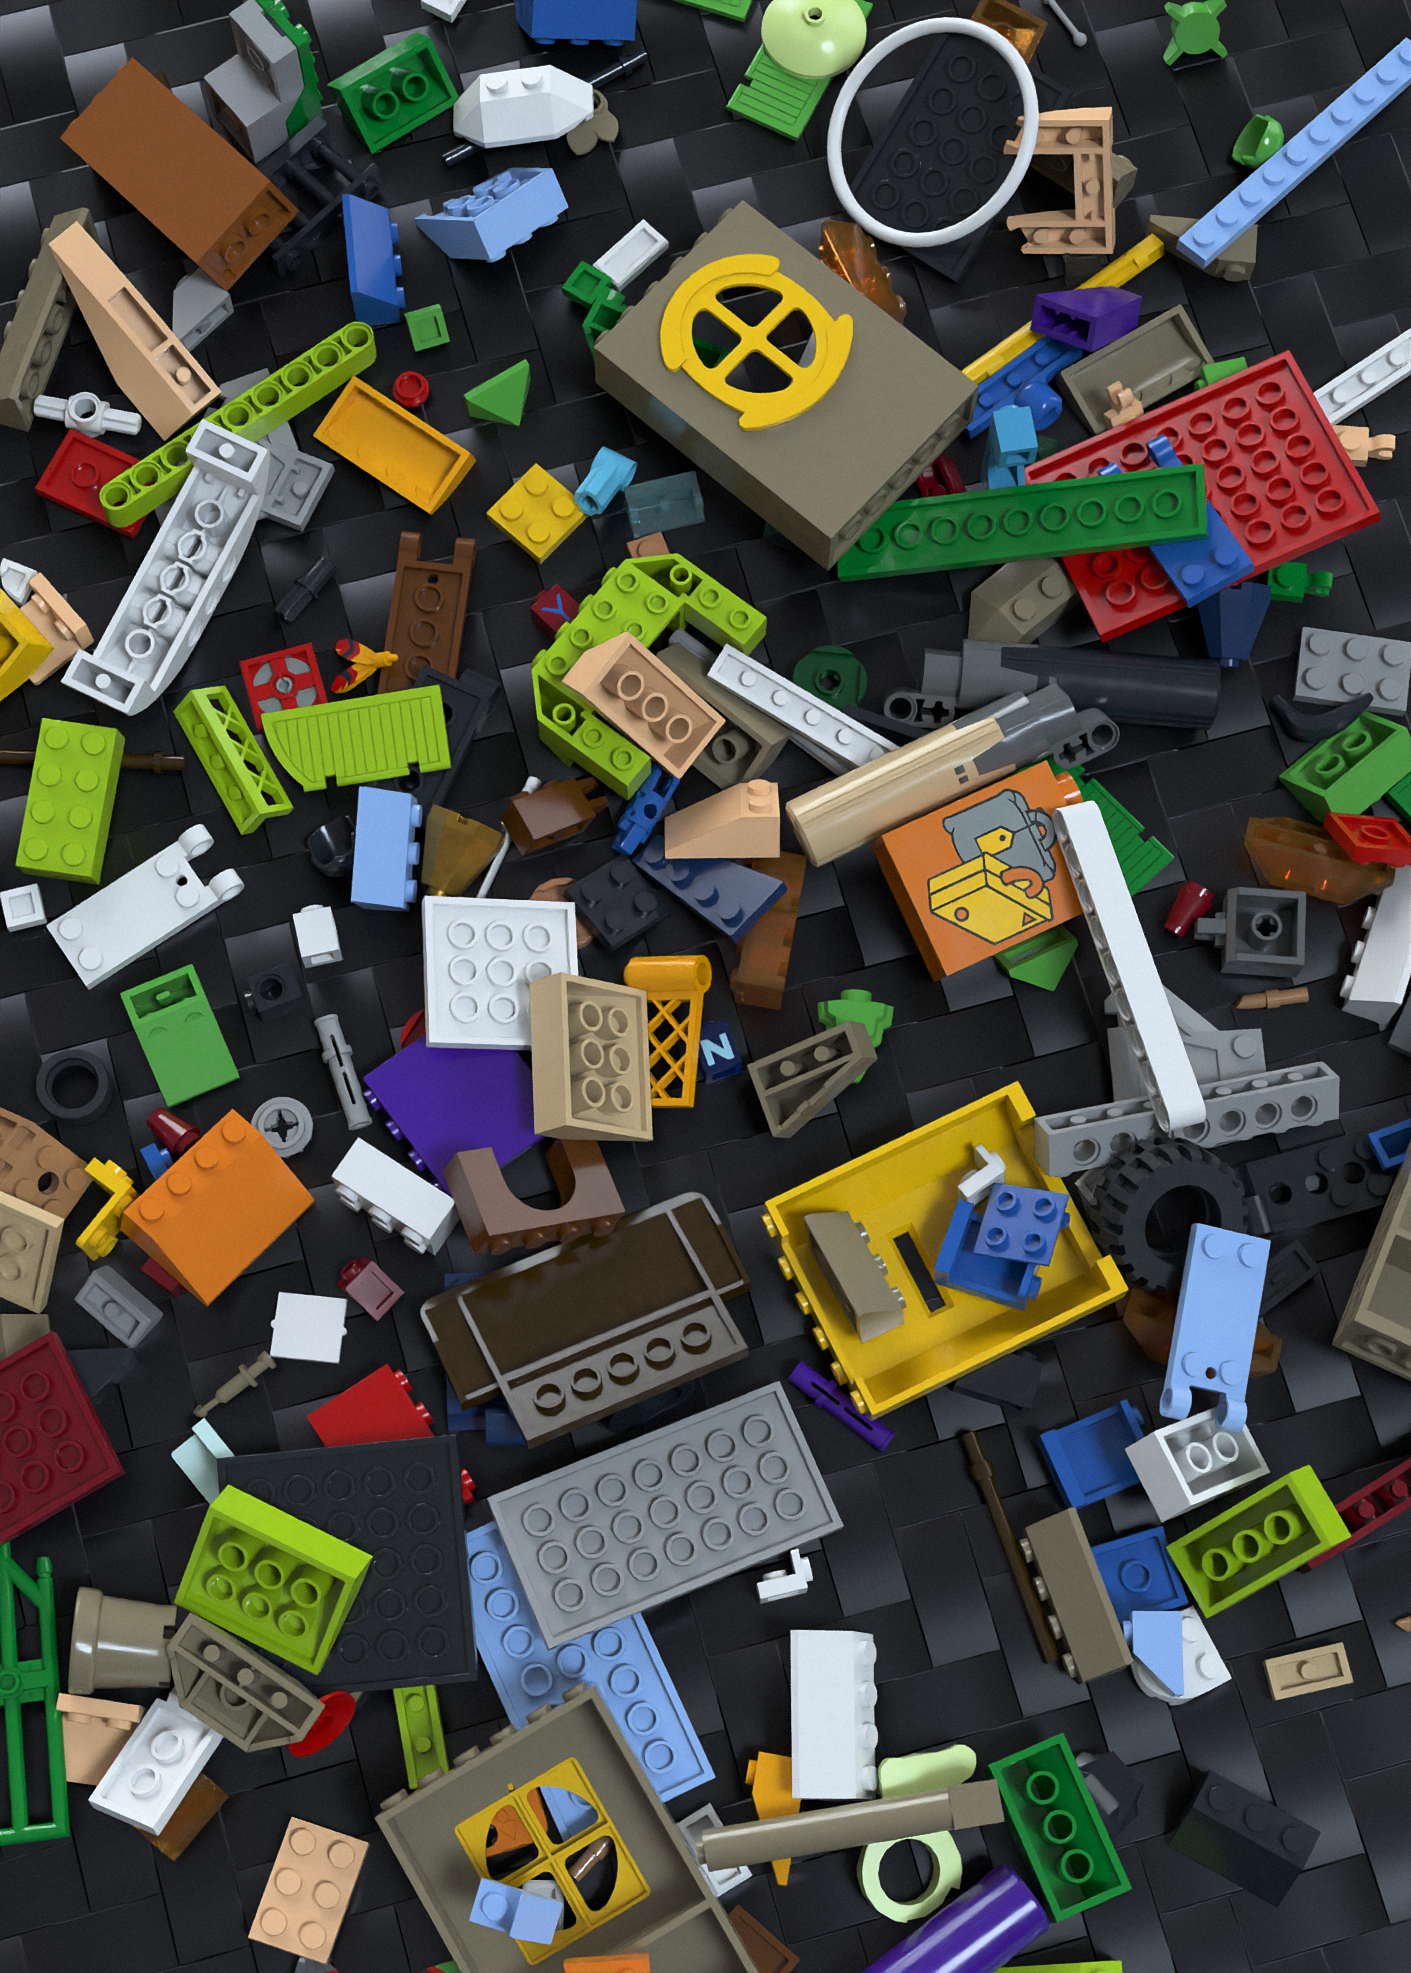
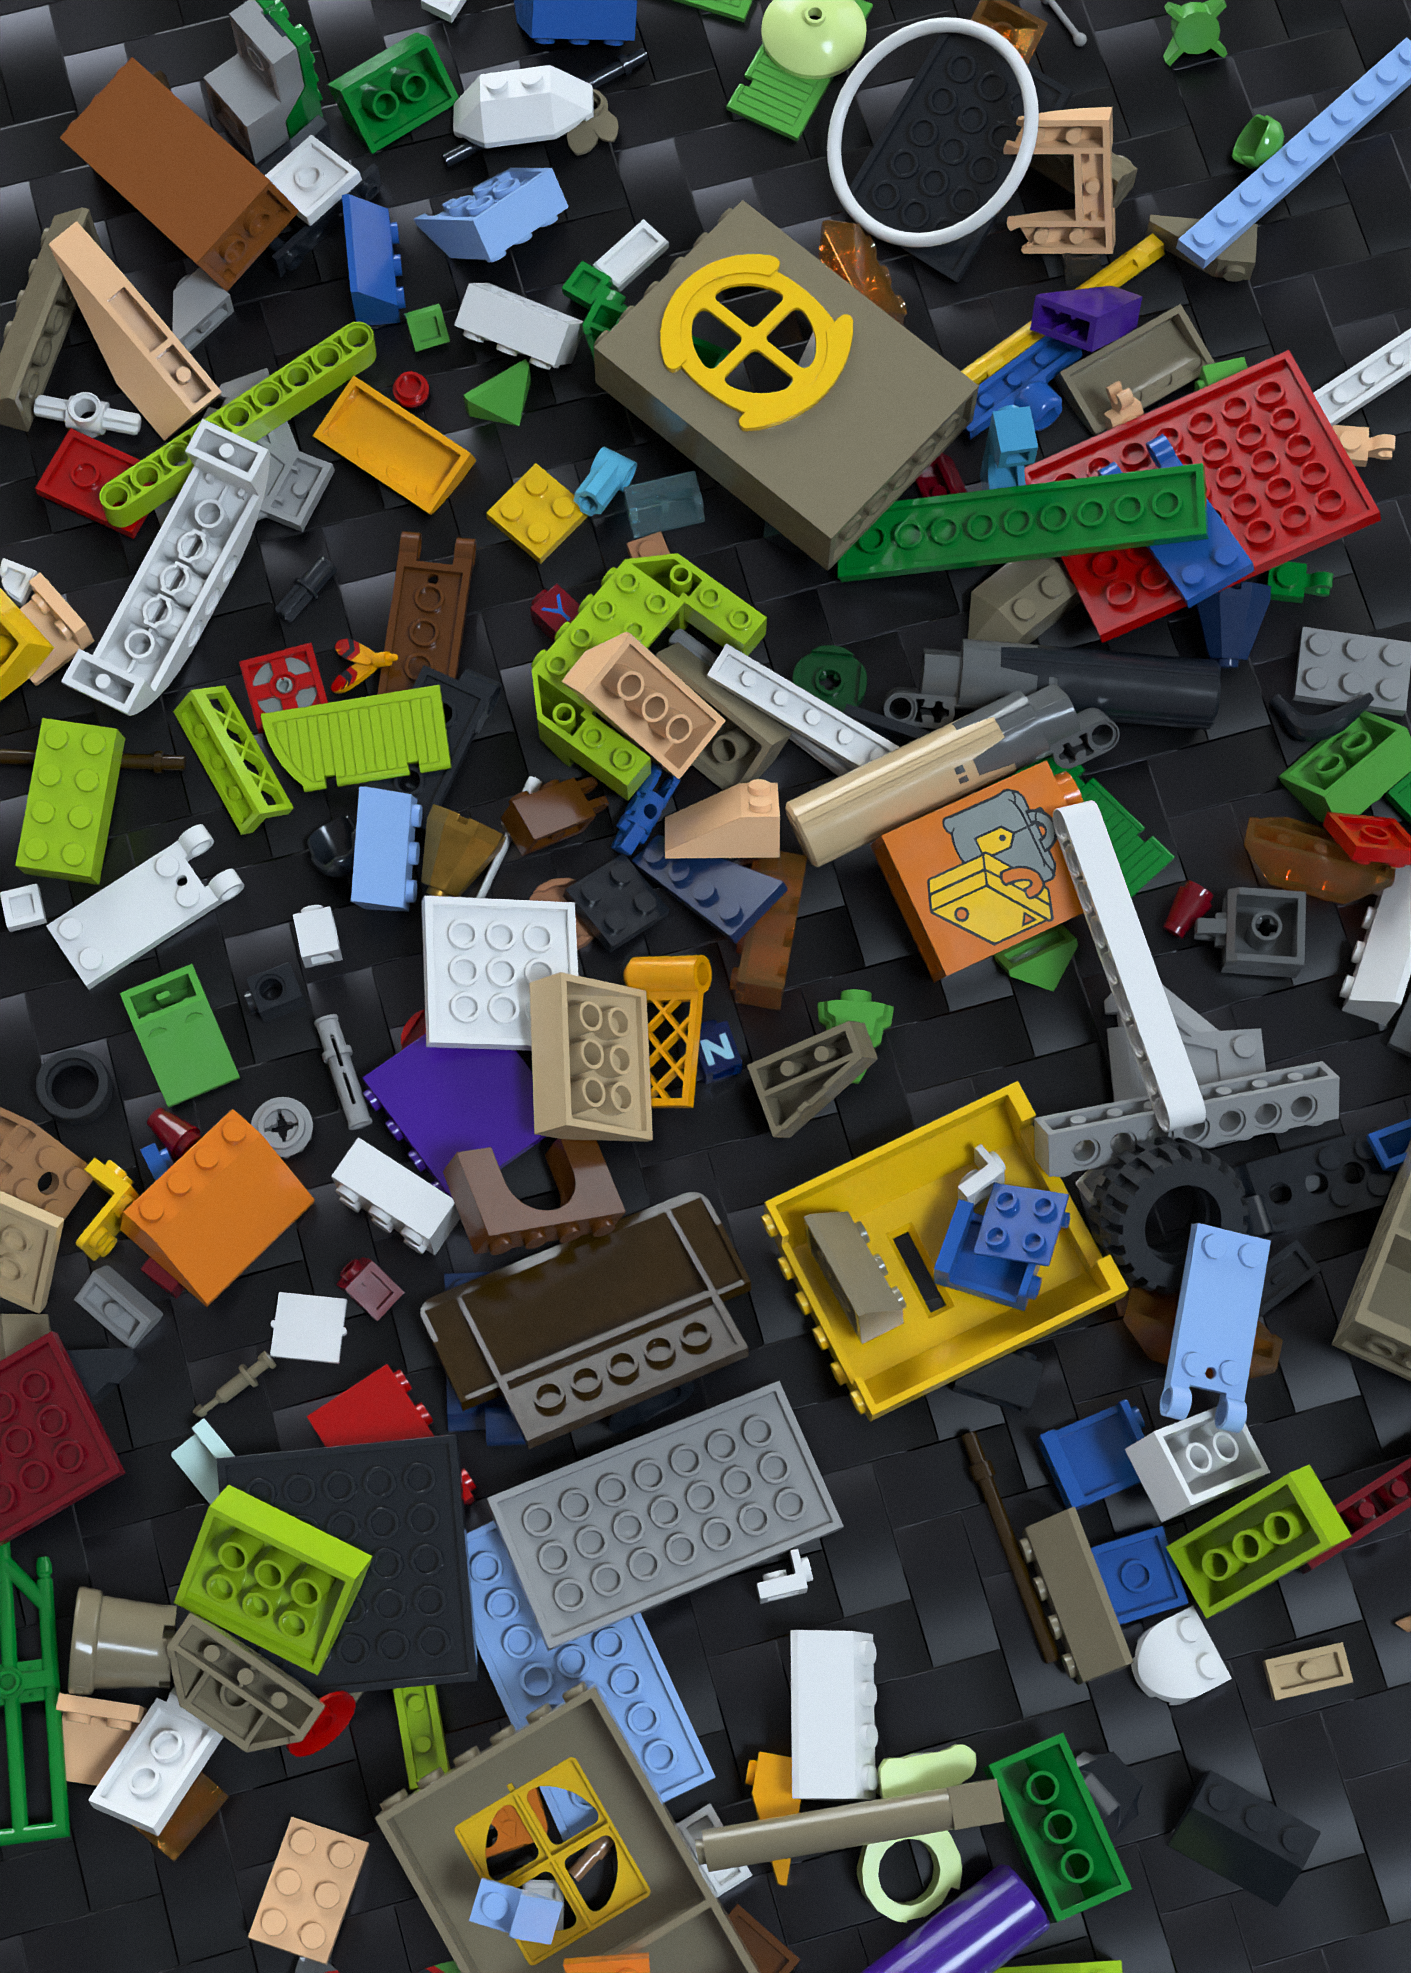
dark purple pin [787,1360,896,1453] -> none
clear green hinge [1035,436,1060,463] -> none
light blue slope [1122,1611,1184,1697] -> none
medium nougat piece [1235,987,1309,1009] -> none
none -> white plate [265,135,362,226]
none -> white brick [454,283,584,370]

